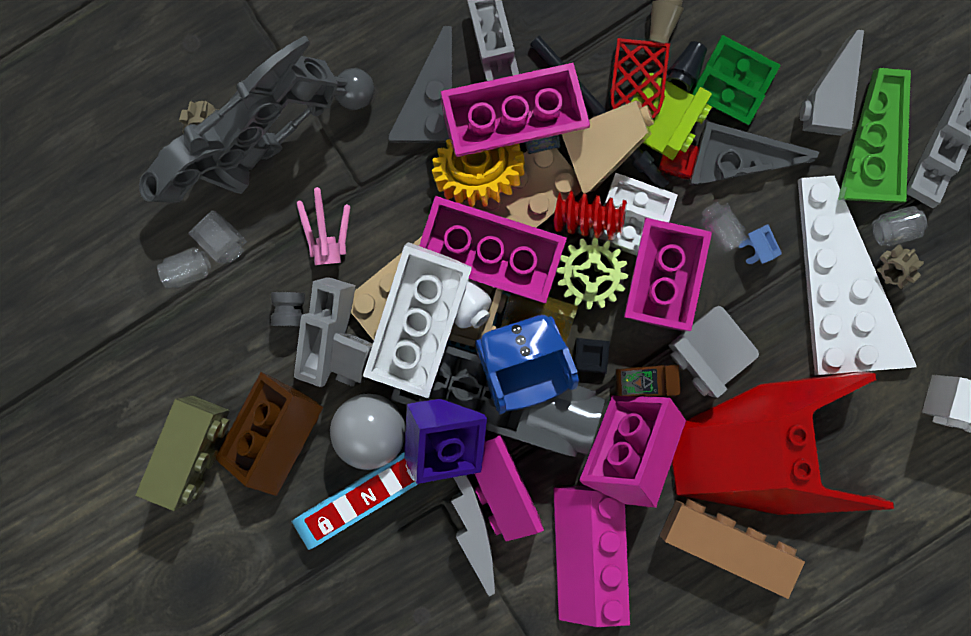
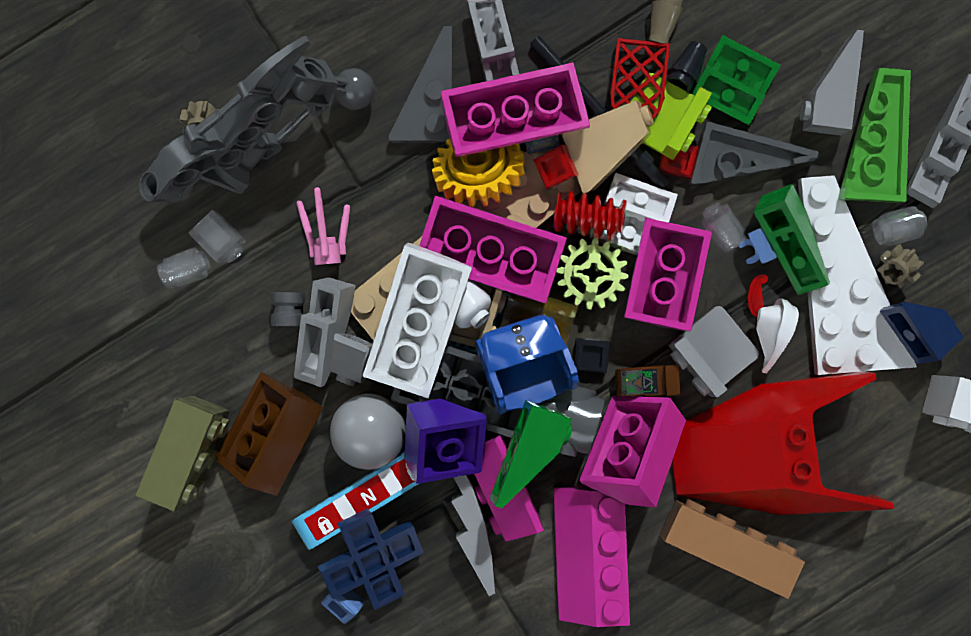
none -> dark blue plate [318,508,424,610]
none -> medium blue slope [321,590,365,624]
none -> green slope [490,400,572,508]
none -> red tile [533,145,579,190]
none -> white piece [747,274,799,374]
none -> green slope [754,184,830,295]
none -> dark blue slope [880,302,964,364]

